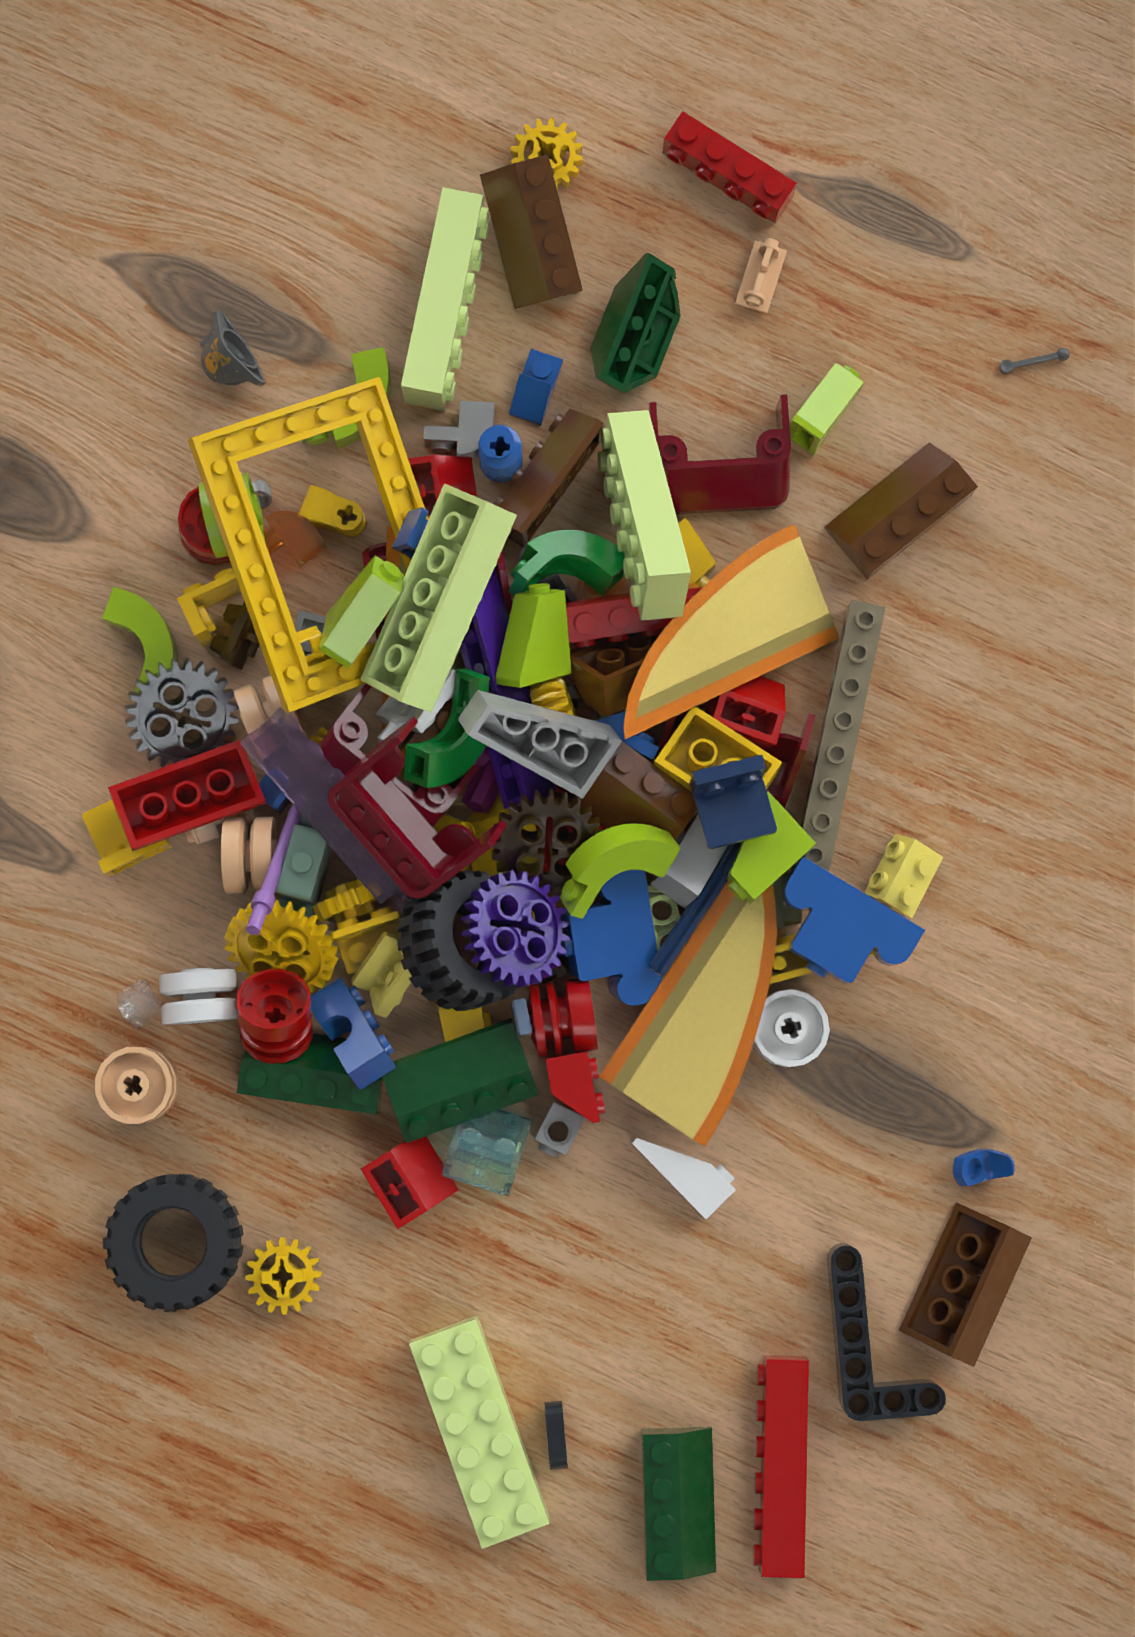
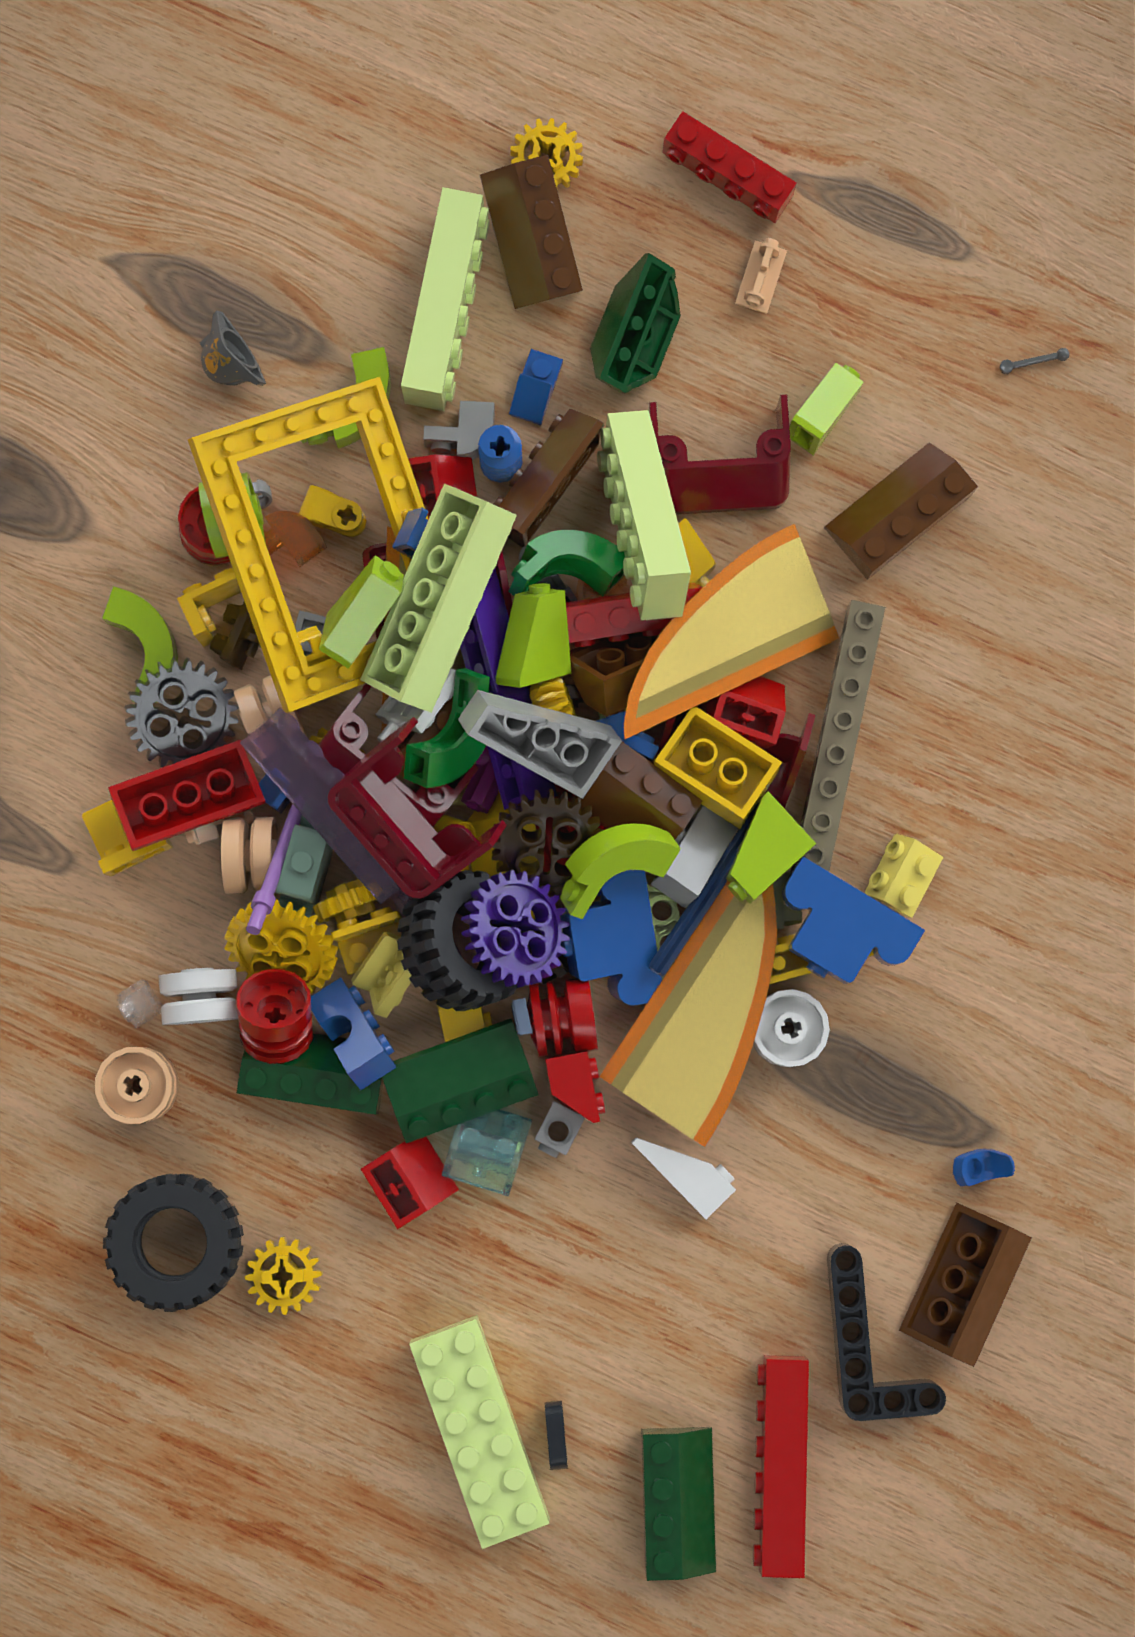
dark blue bracket [690,755,777,849] -> none

